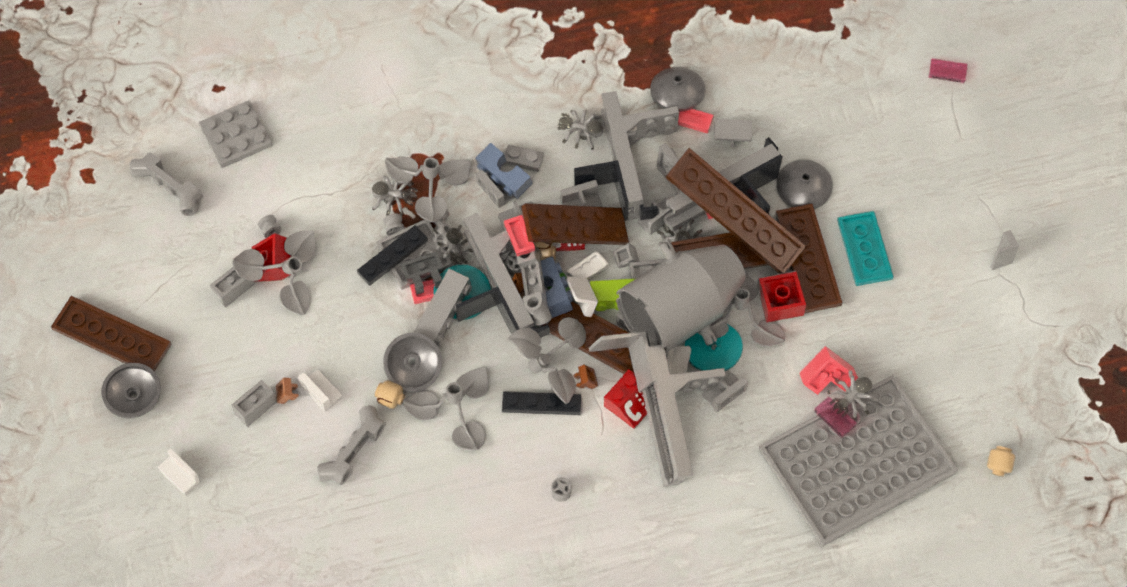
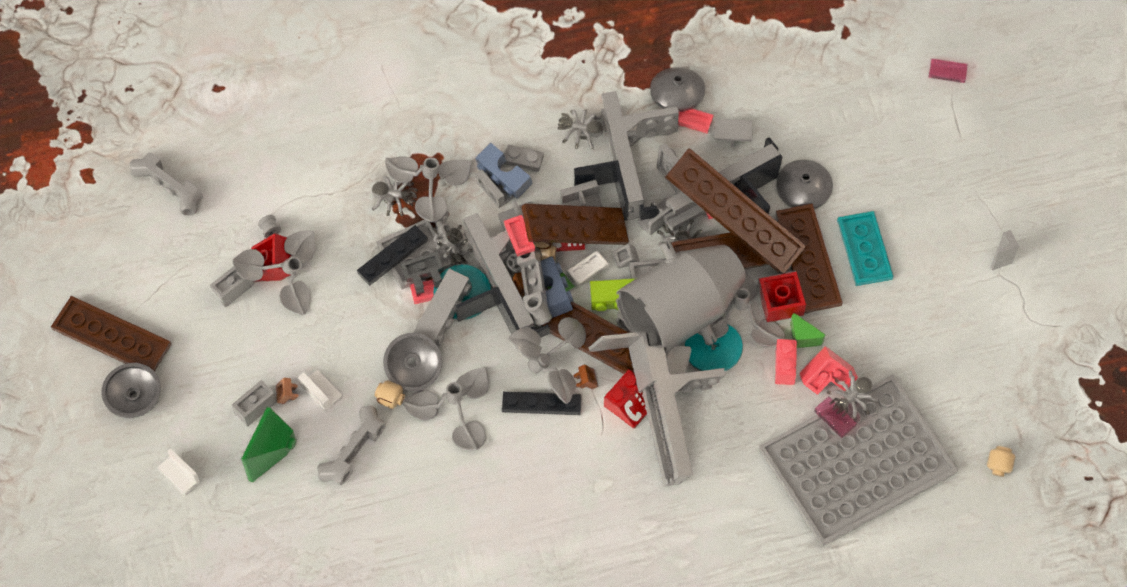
light grey plate [199,100,272,168] -> none
light grey wheel [383,214,405,236] -> none
light grey wheel [551,477,571,502] -> none
white panel [566,276,598,317] -> none
light grey panel [703,373,748,412] -> none
none -> green slope [241,407,297,482]
none -> coral brick [775,339,797,385]
none -> bright green slope [790,313,826,348]

